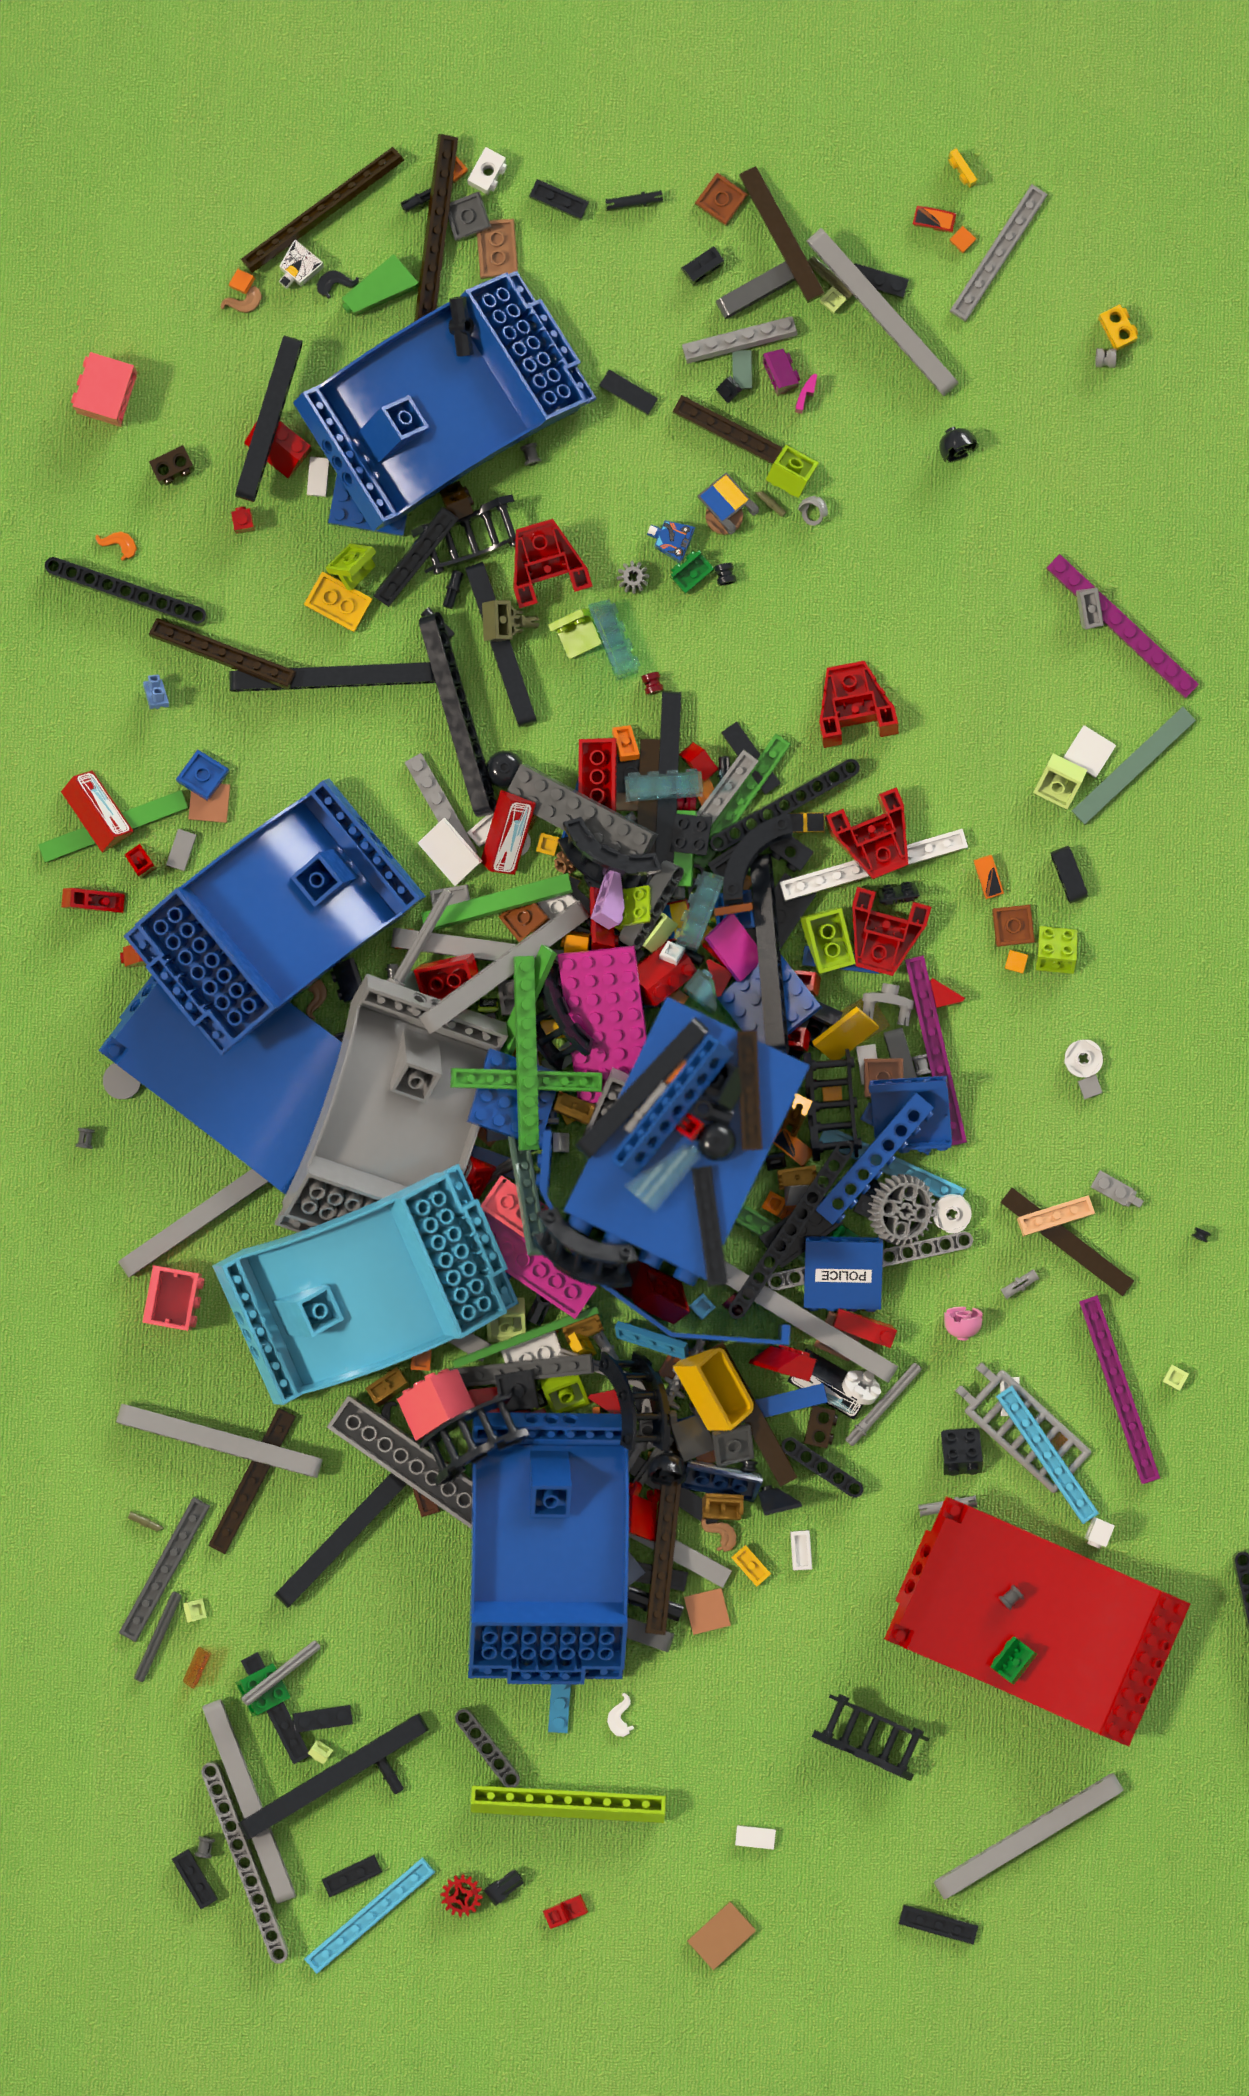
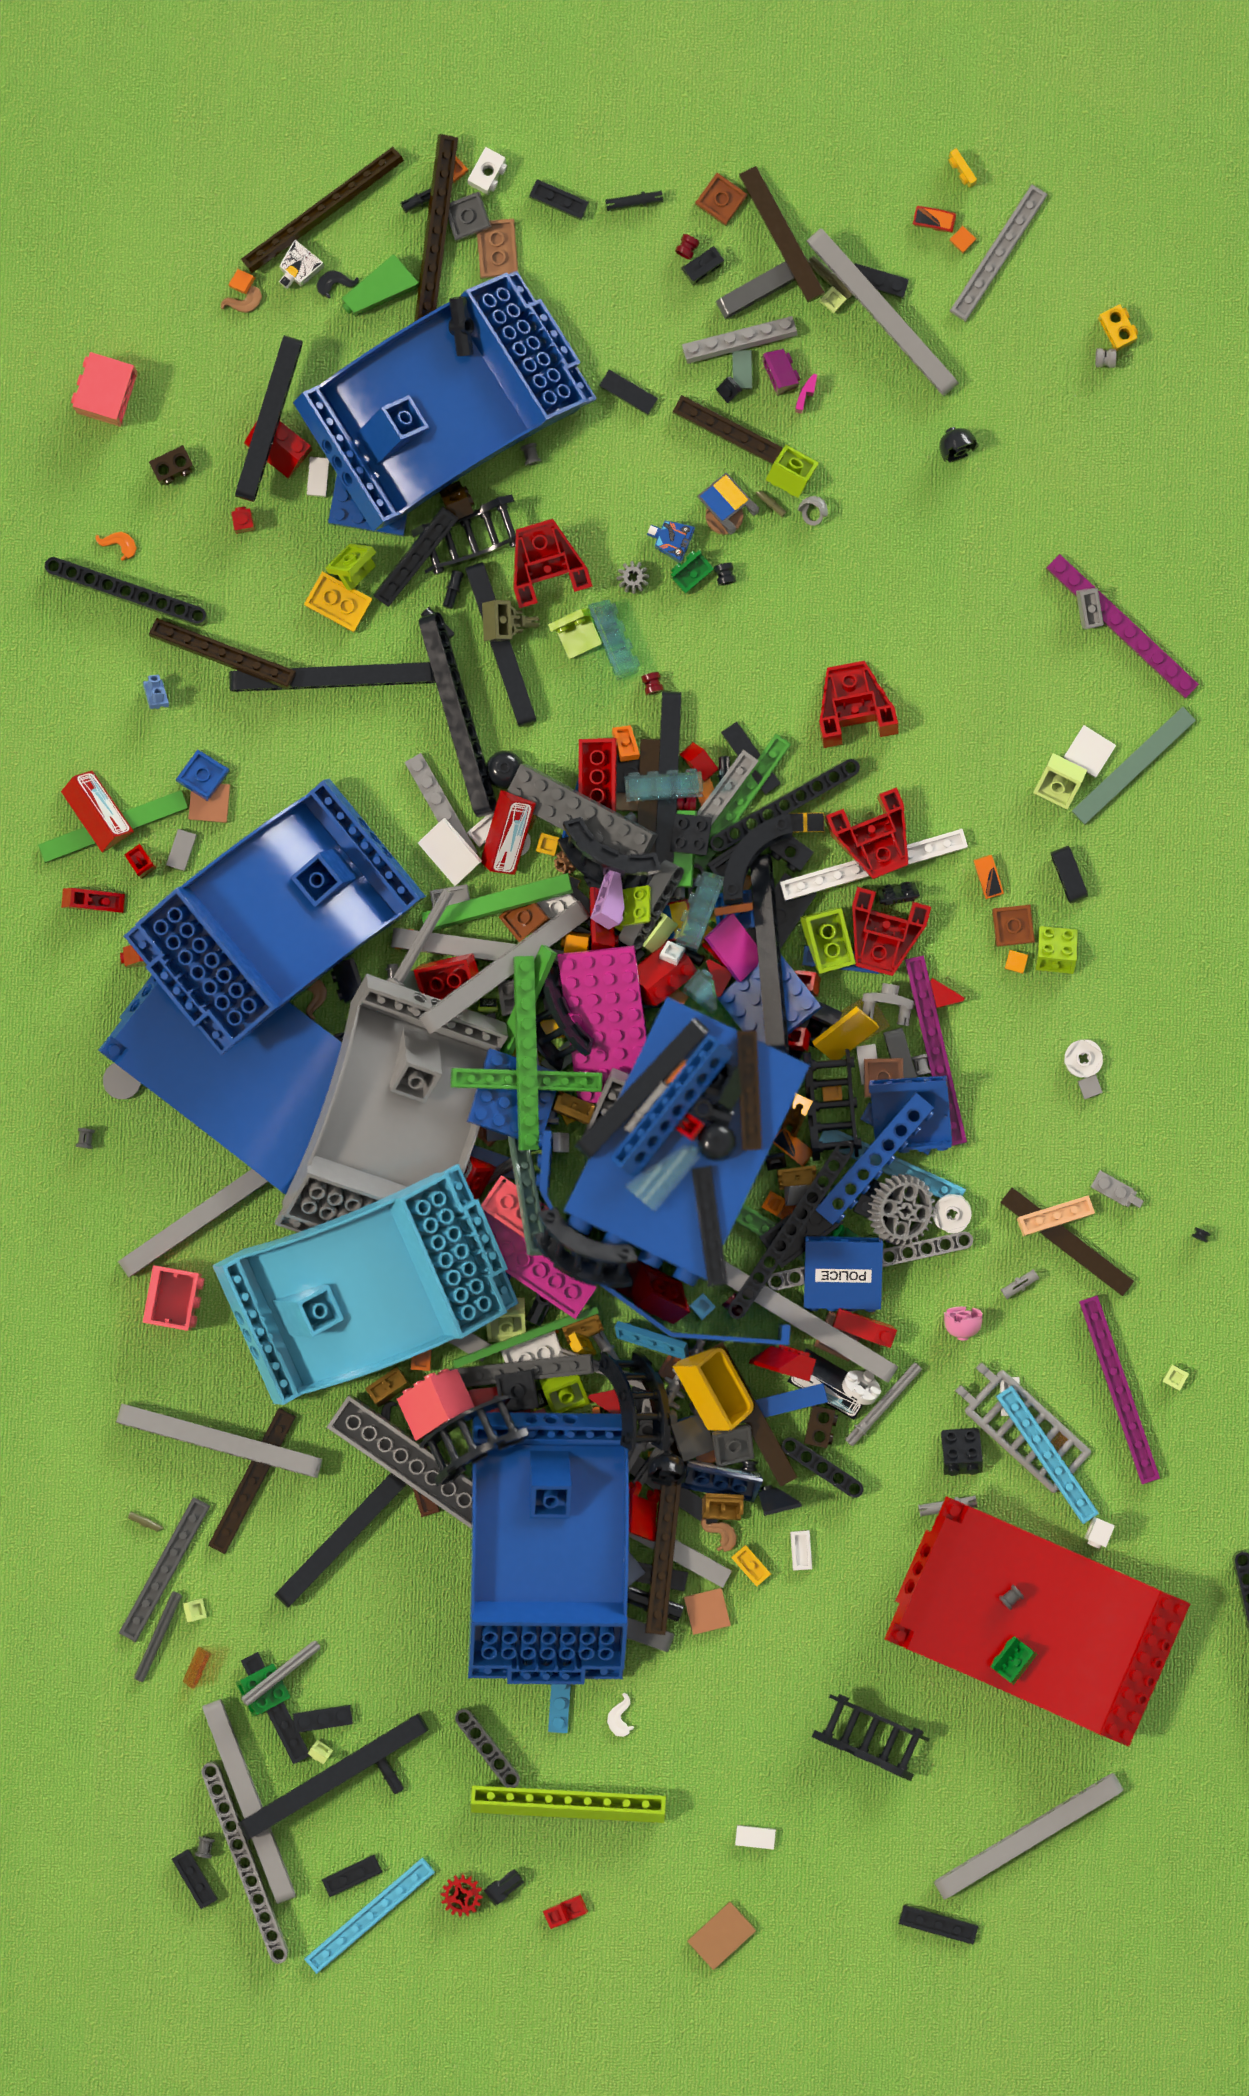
none -> dark red wheel [675,234,700,260]

